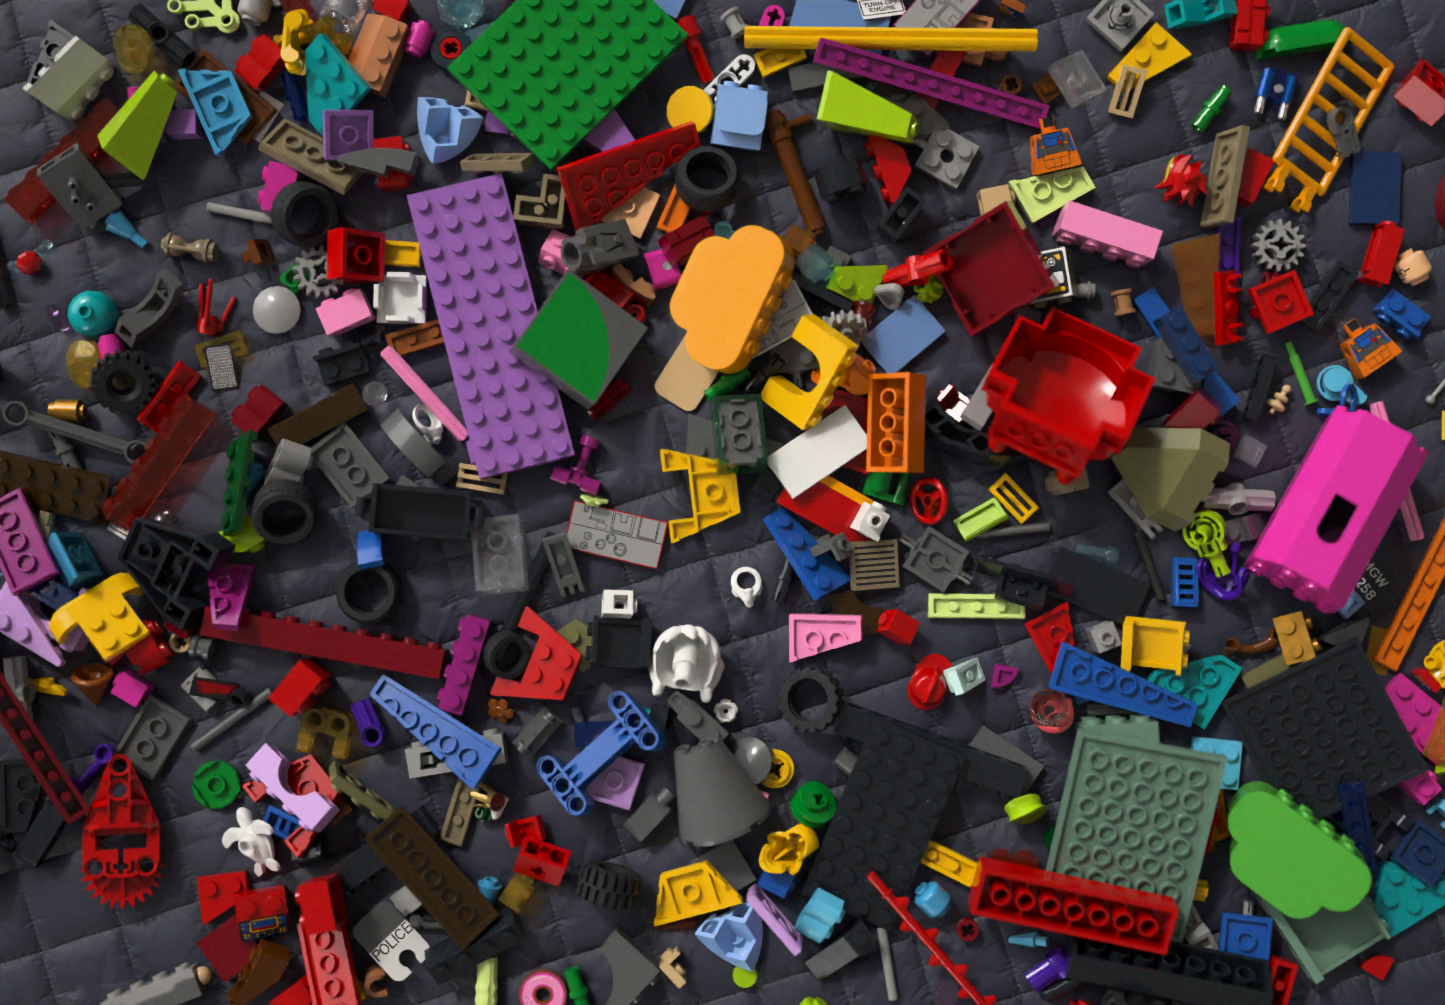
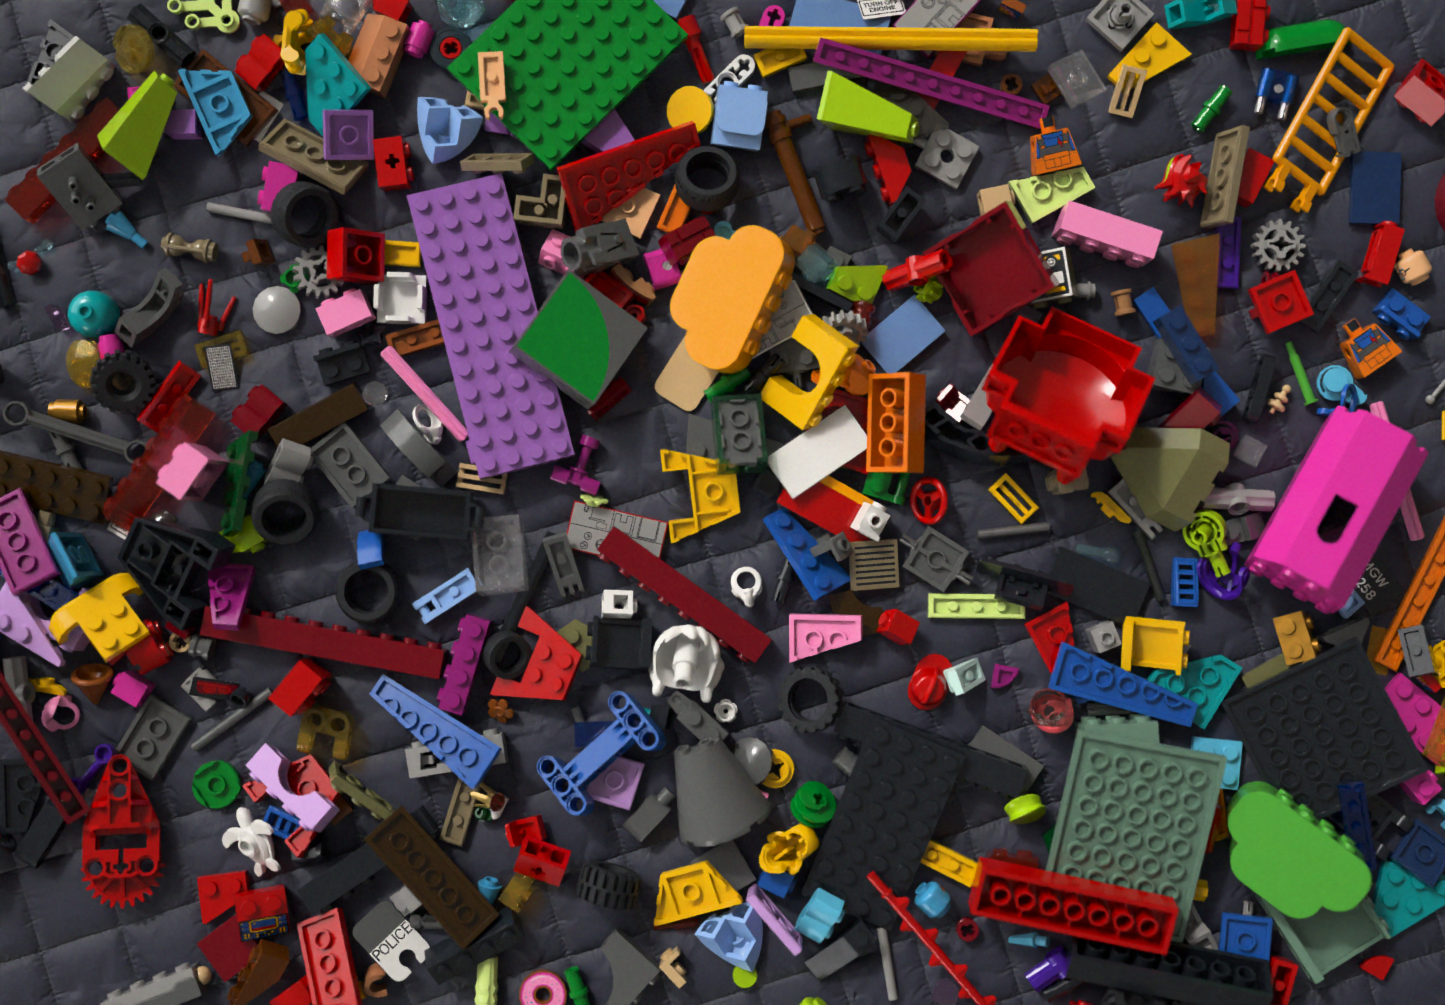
red brick [296,873,348,936] -> none
dark grey slope [337,148,420,179] -> none
dark purple piece [350,697,388,747] -> none
dark grey hinge [513,706,563,758] -> none
light grey tile [874,283,905,310] -> none
lime tile [953,497,1008,542] -> none
red plate [1214,270,1244,345] -> none
reddish brown piece [1224,629,1278,657] -> none
none -> bright pink piece [41,695,80,732]
none -> bright pink brick [156,442,229,502]
none -> light blue plate [412,568,482,624]
none -> light nougat plate [478,51,506,120]
none -> dark red brick [597,526,772,663]
none -> yellow piece [1091,492,1132,524]
none -> panel [1398,624,1439,678]

